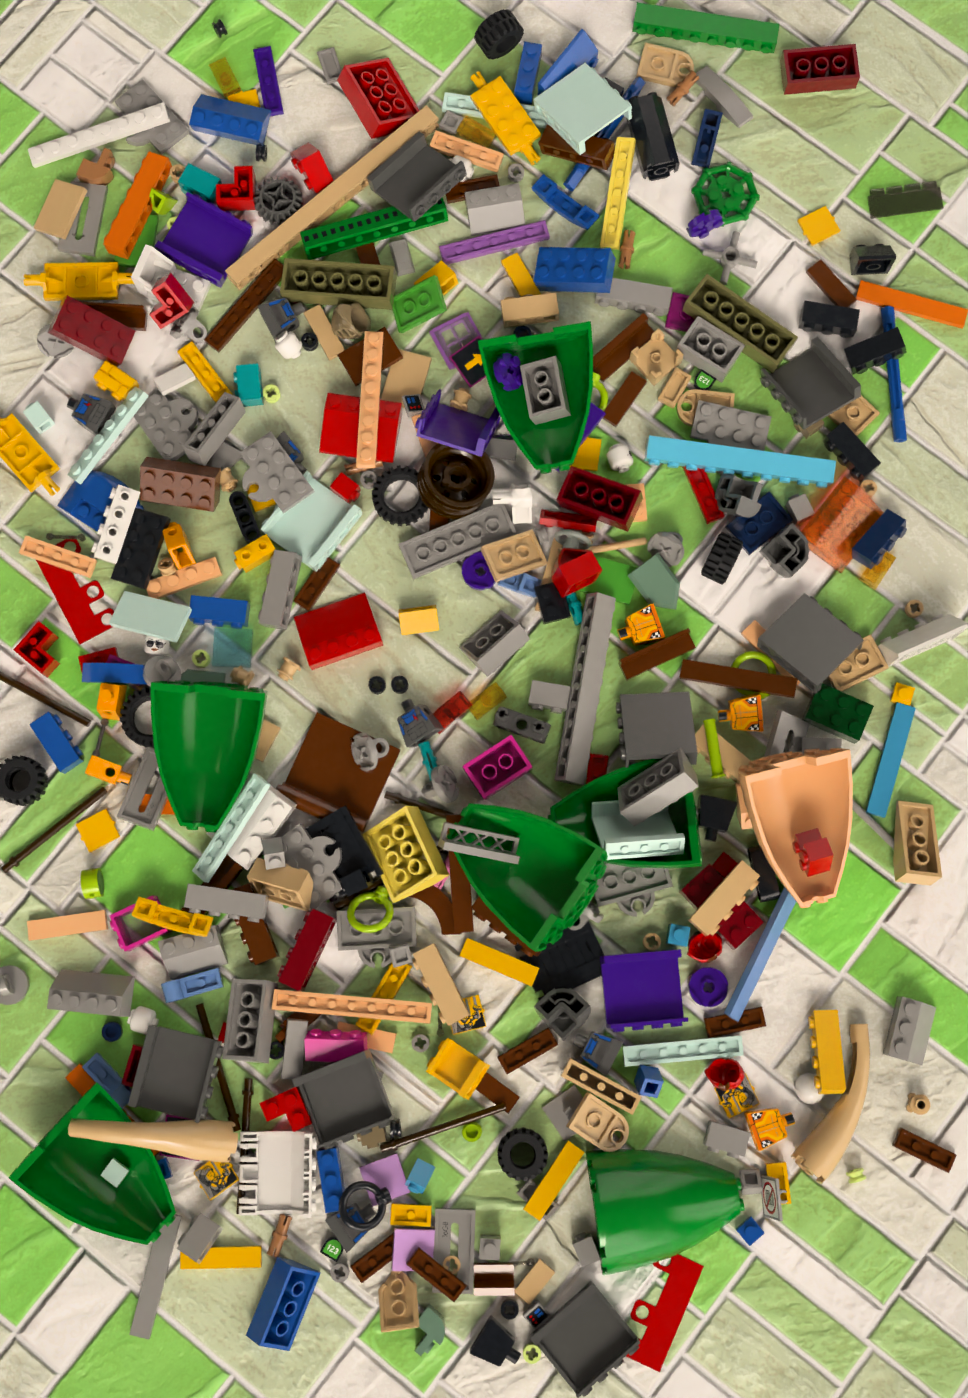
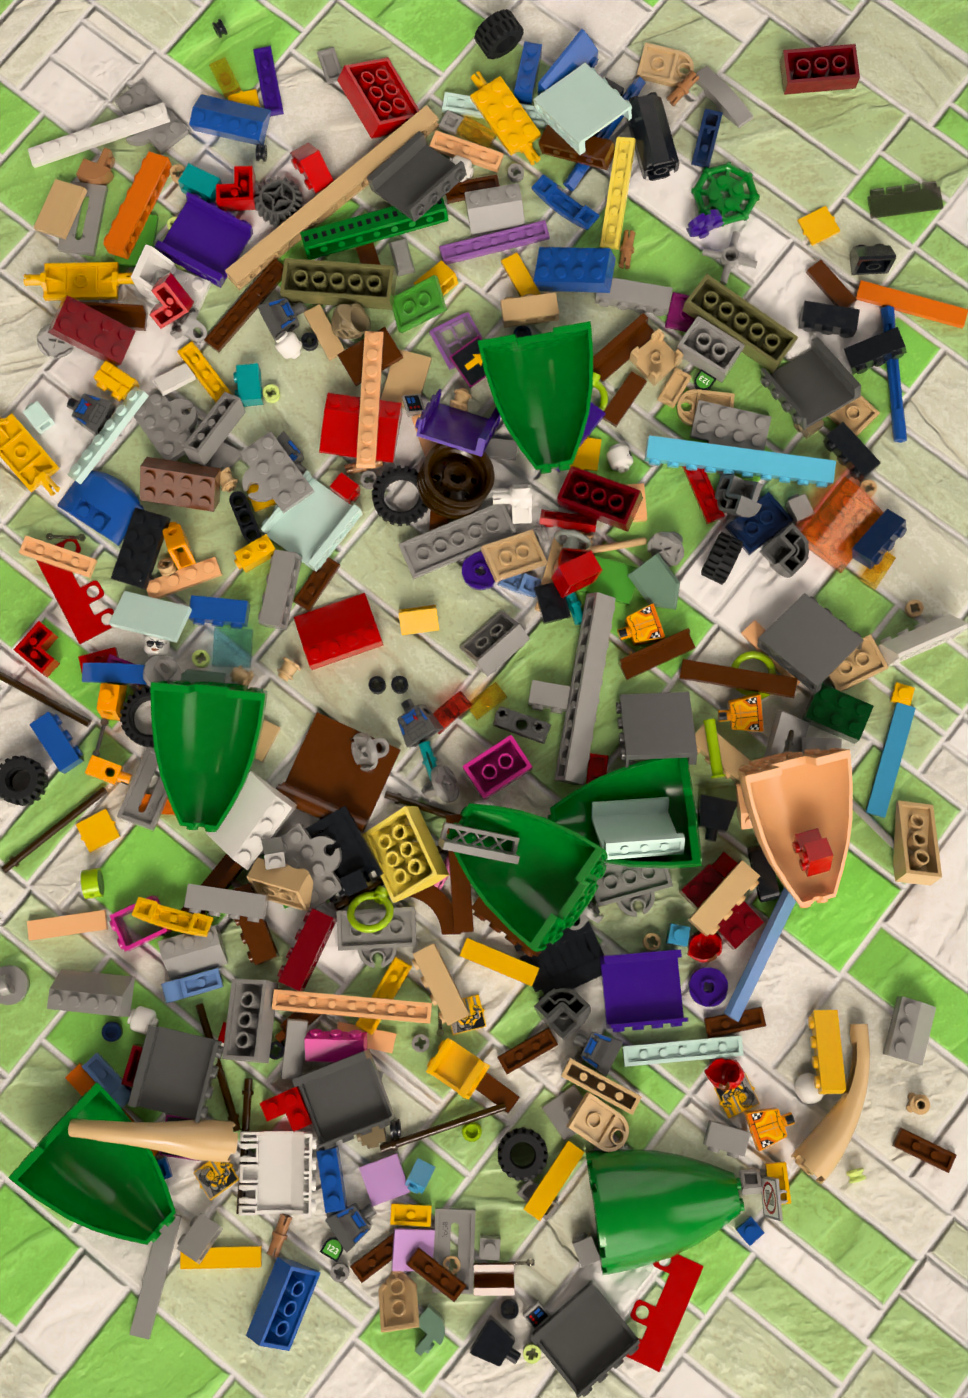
white brick [91,484,140,565] -> none
light aqua tile [101,1158,130,1187] -> none
lime brick [149,188,178,215] -> none
light aqua plate [192,773,271,883] -> none
black piece [339,1181,392,1231] -> none
light grey tile [388,942,413,968] -> none
dark purple plate [493,353,523,391] -> none
tan tile [514,1258,555,1305] -> none
light grey brick [520,356,571,425] -> none
light grey slope [617,747,699,826] -> none
green brick [632,2,780,54] -> none
blue brick [634,1065,664,1098] -> none

